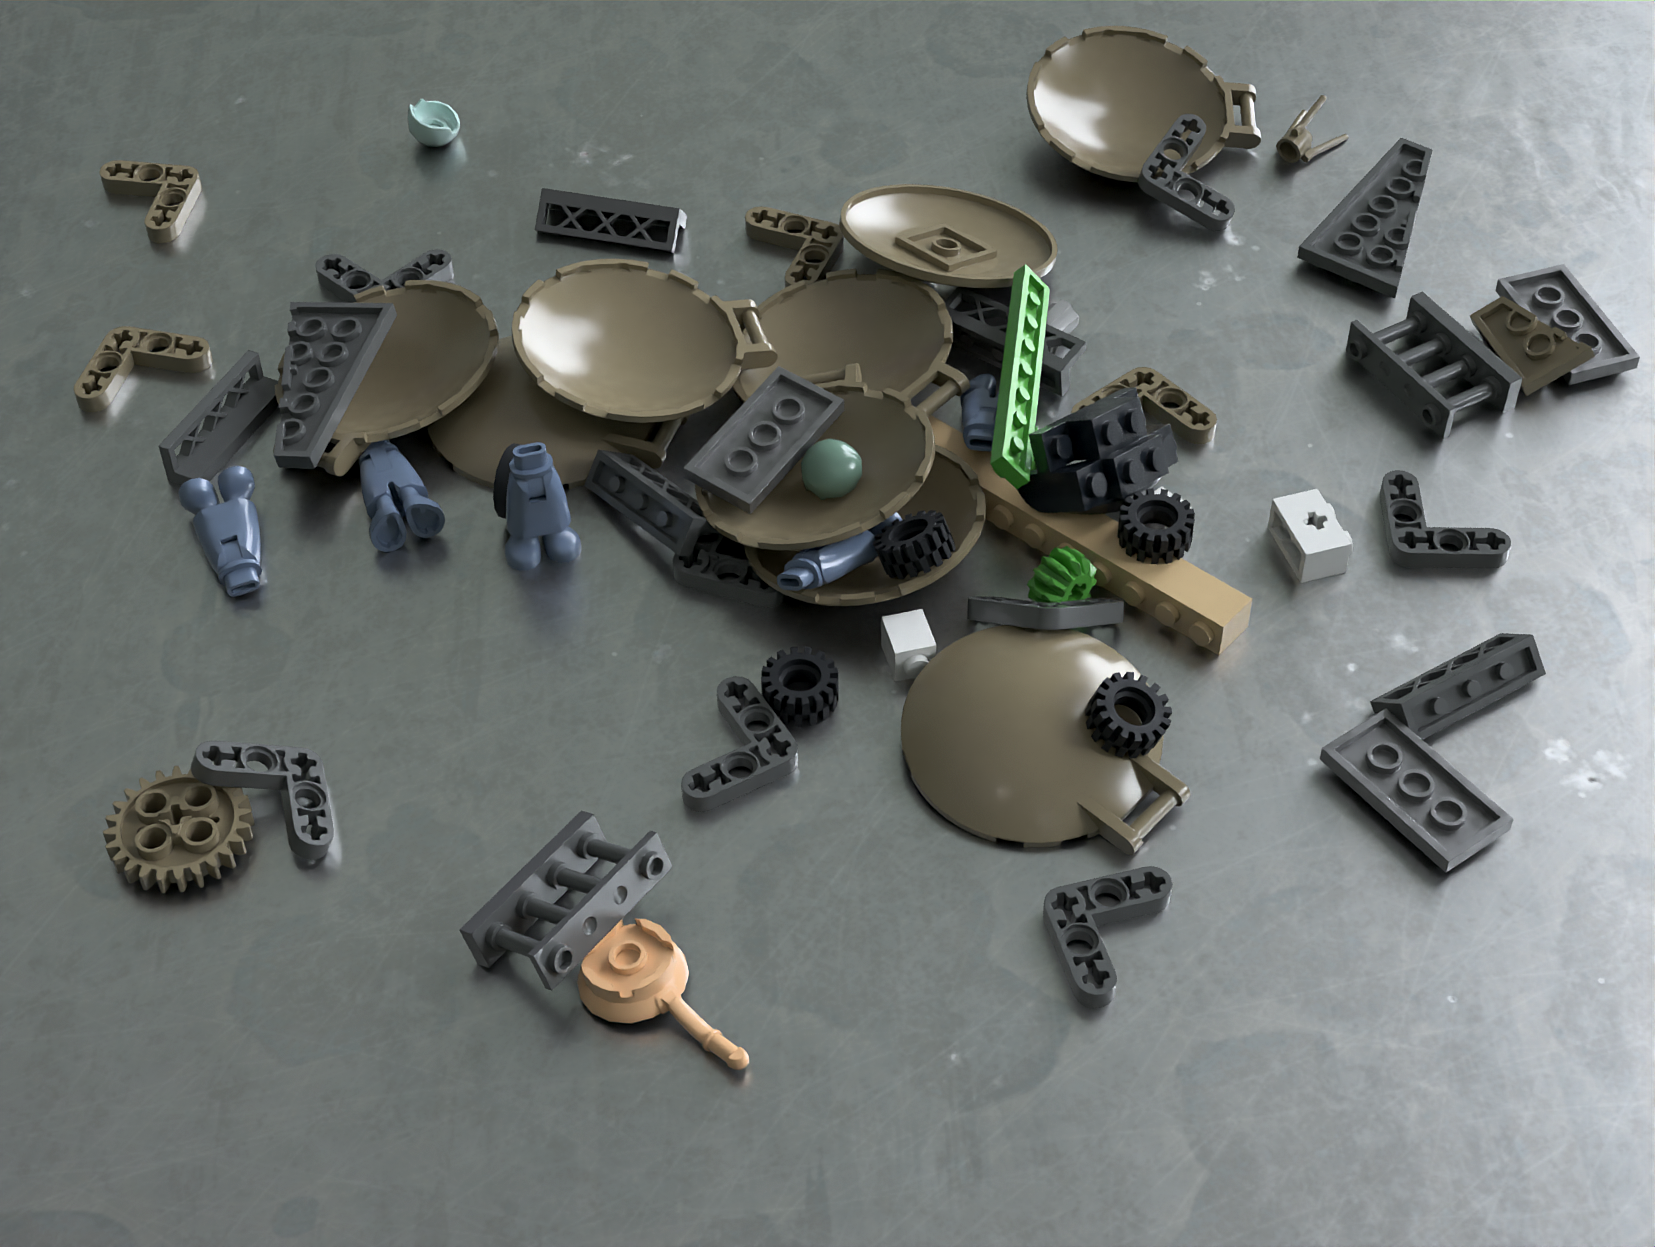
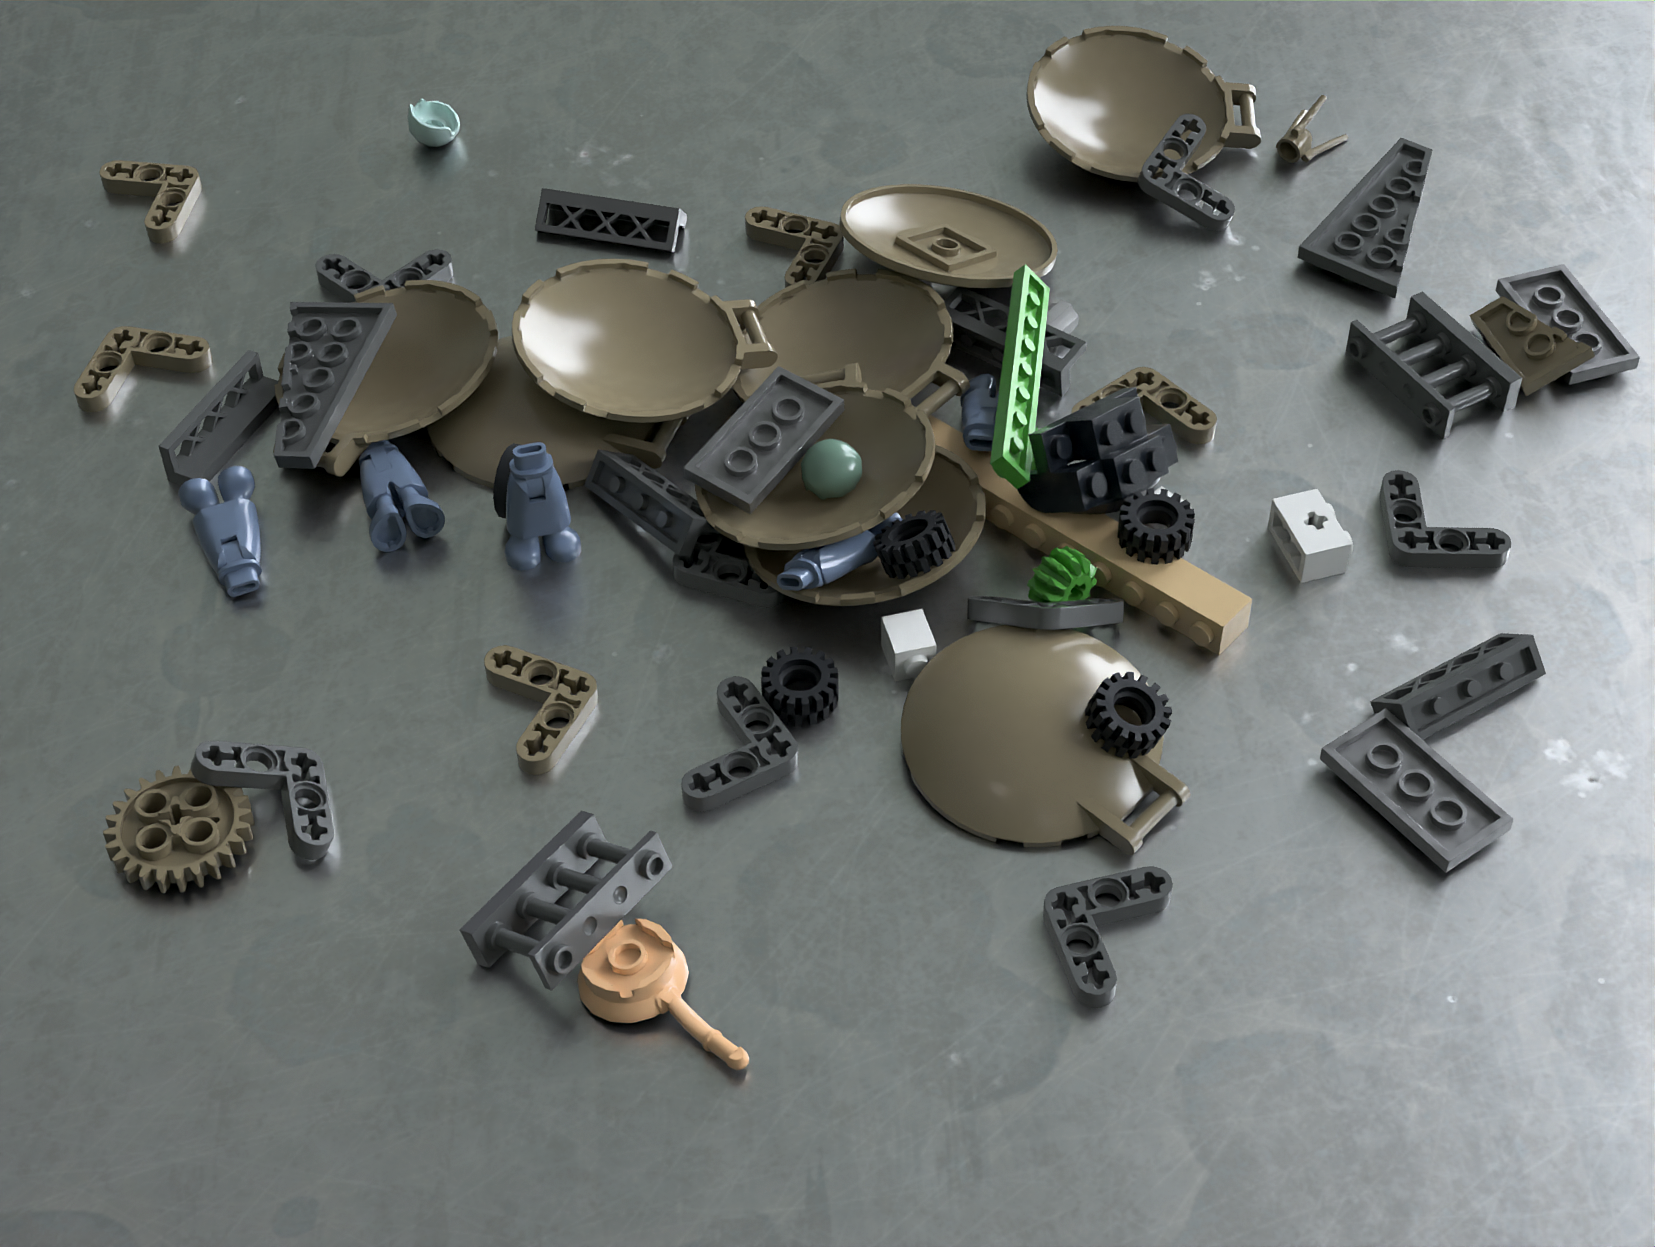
none -> dark tan beam [484,645,598,775]

